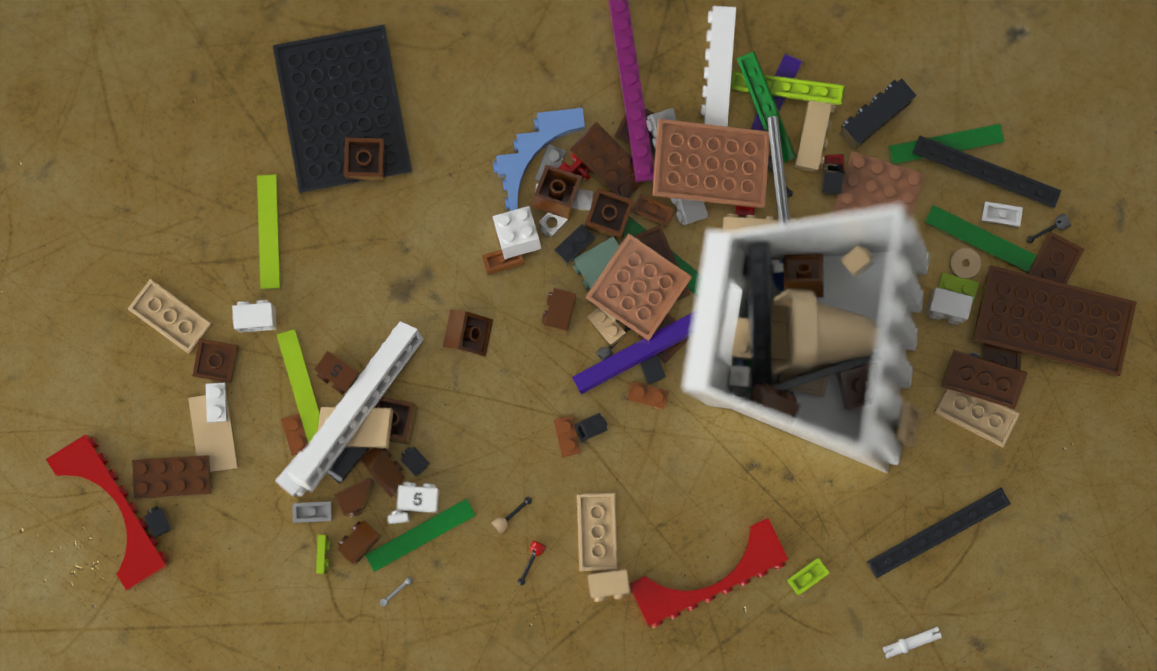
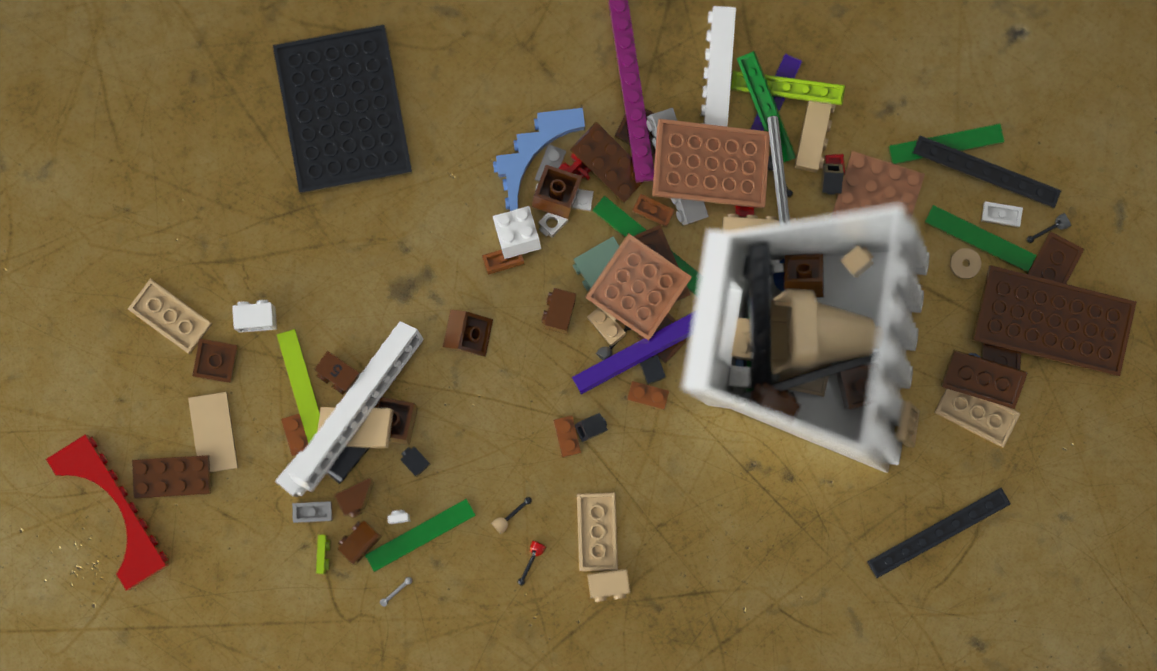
black brick [144,506,174,538] -> none
white plate [206,383,227,423] -> none
lime tile [257,175,280,290] -> none
reddish brown brick [344,138,385,180] -> none
reddish brown slope [360,448,405,497] -> none
white brick [397,482,440,513] -> none
black brick [554,224,595,266] -> none
reddish brown brick [585,188,634,240] -> none
red arch [629,518,788,628] -> none
lime plate [787,558,830,596] -> none
black brick [840,78,917,151] -> none
white pin [883,627,942,659] -> none
white brick [925,288,973,325] -> none
lime plate [938,272,979,302] -> none

